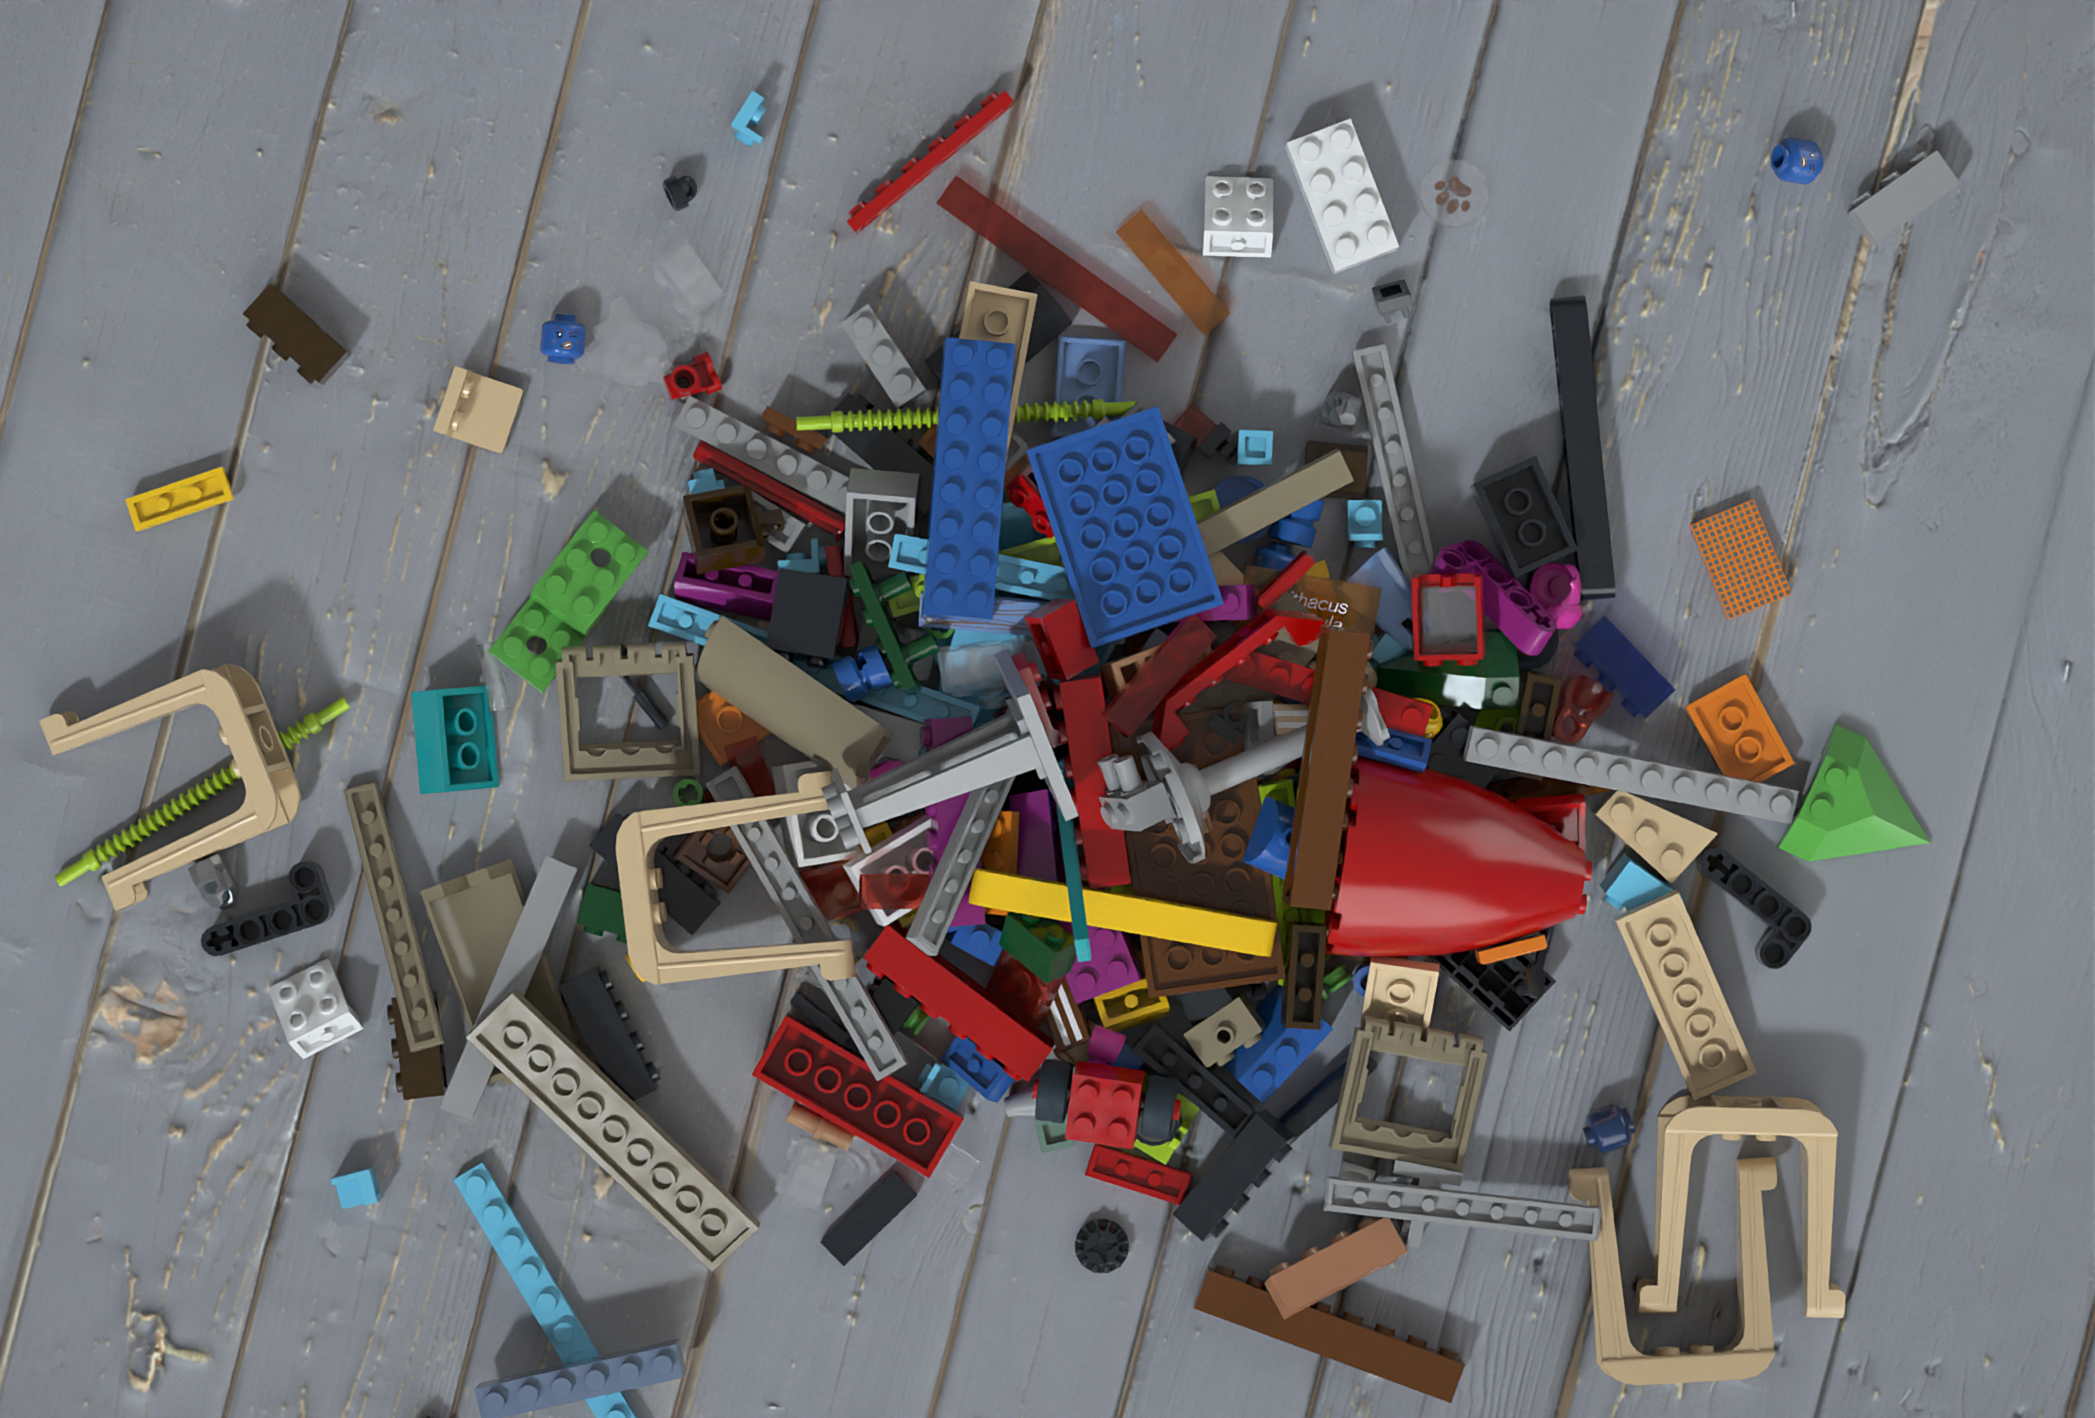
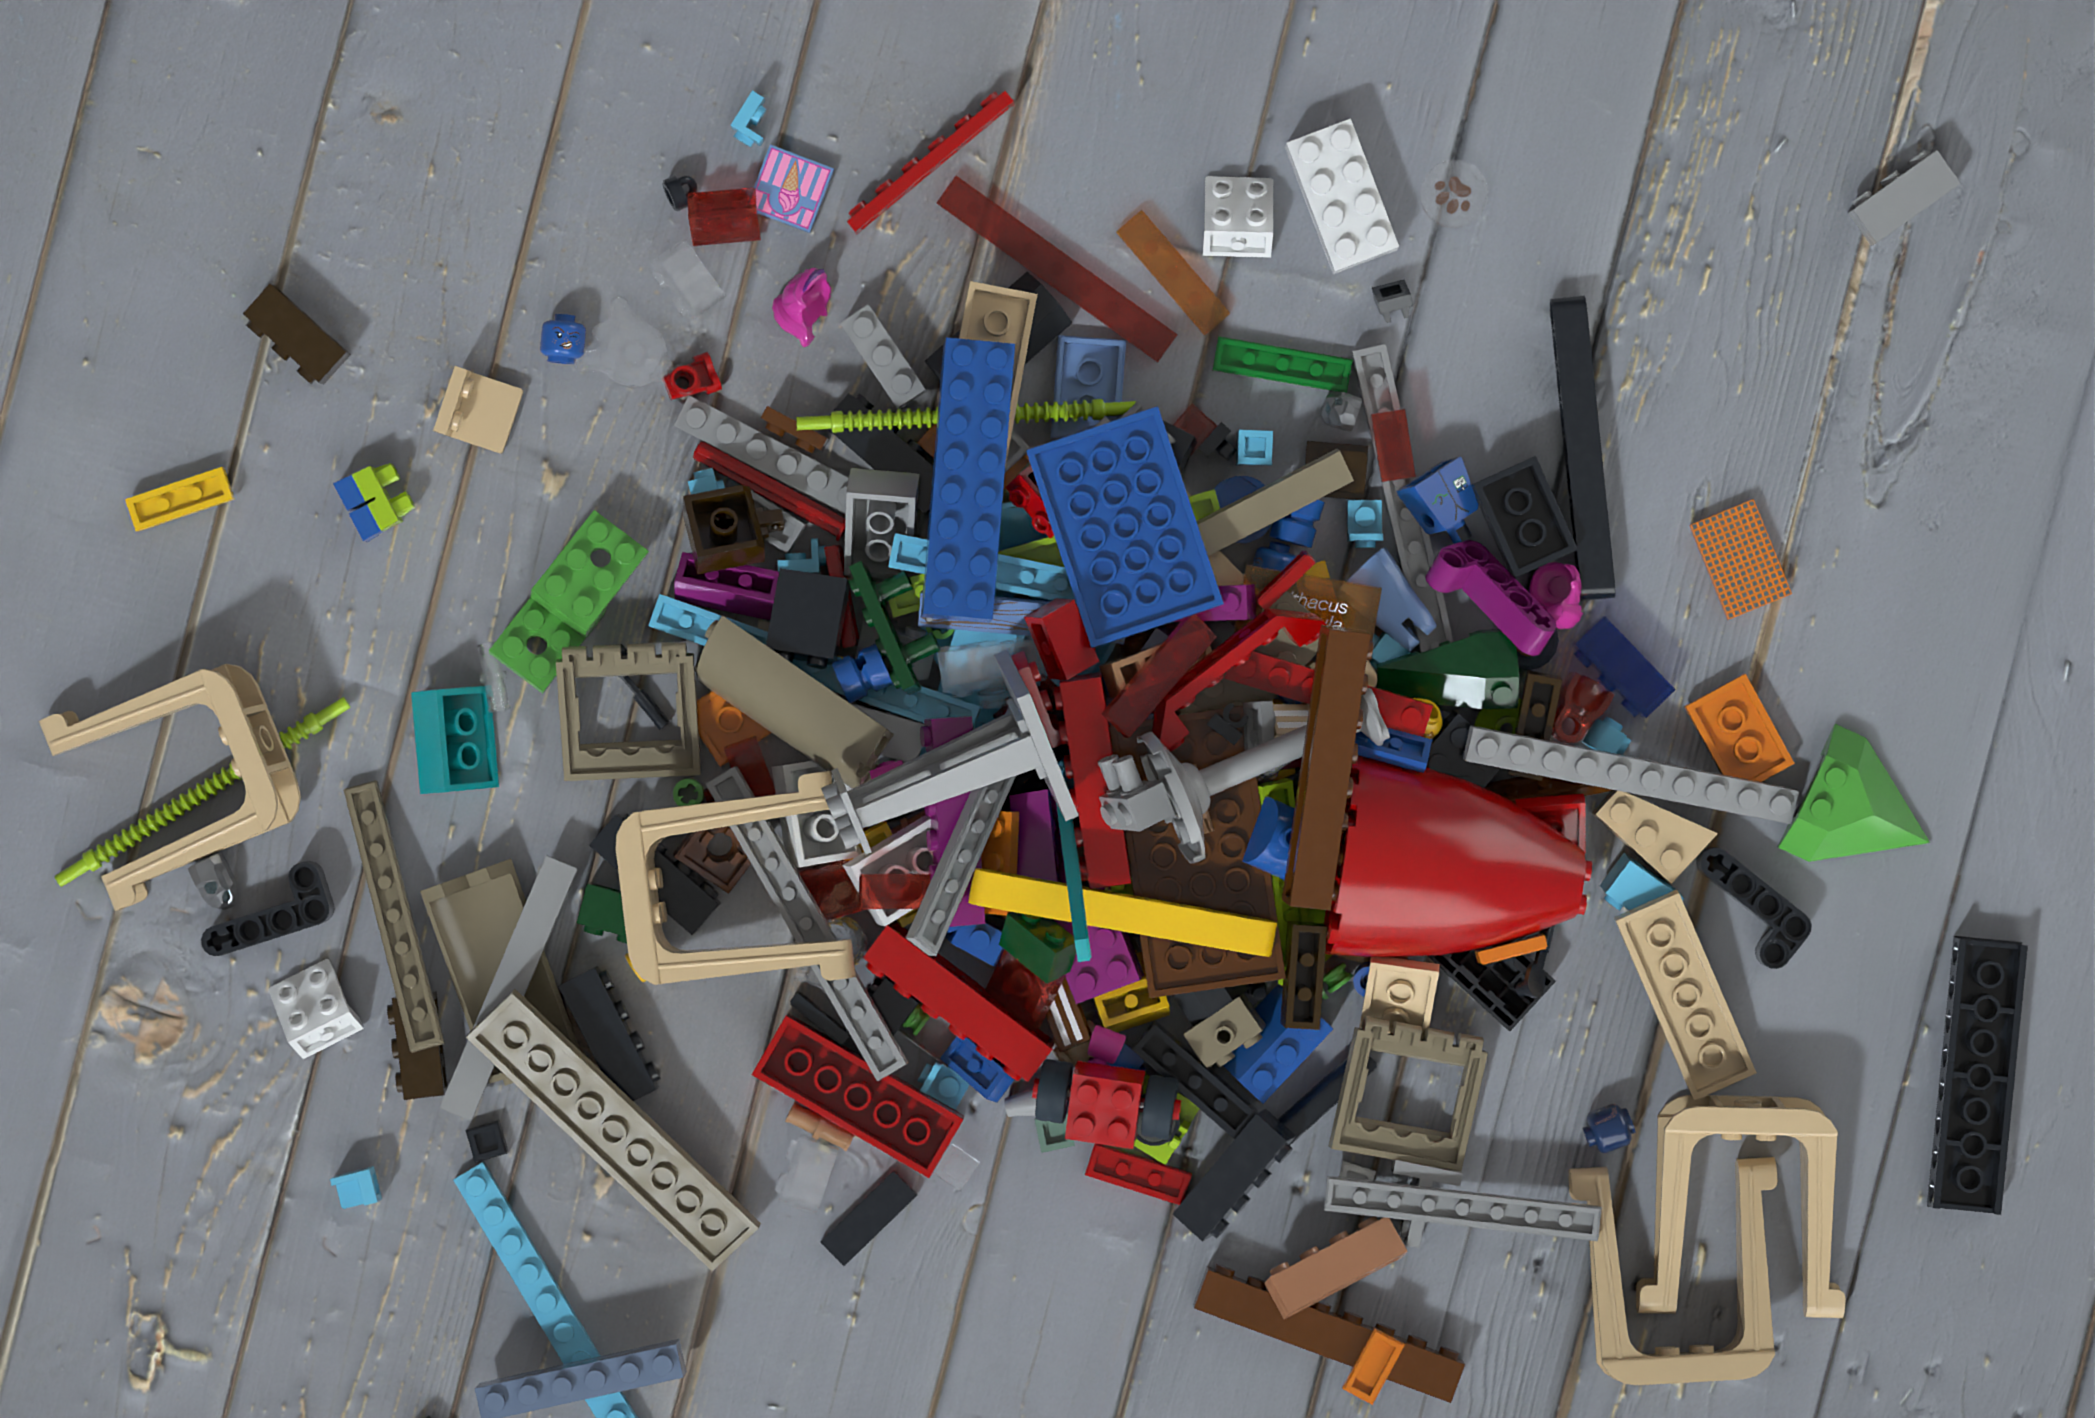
black gear [1075,1219,1129,1273] -> none
window [1411,572,1486,666] -> none
blue head [1771,137,1824,185] -> none
none -> lime hips [333,463,416,542]
none -> black tile [465,1120,509,1163]
none -> clear red bracket [688,187,761,246]
none -> tile [746,144,834,233]
none -> dark pink hair [772,267,832,347]
none -> green tile [1212,336,1353,393]
none -> orange tile [1342,1327,1405,1405]
none -> clear red plate [1371,409,1416,483]
none -> blue torso [1396,456,1479,544]
none -> medium azure plate [1582,716,1631,755]
none -> black tile [1927,936,2028,1215]

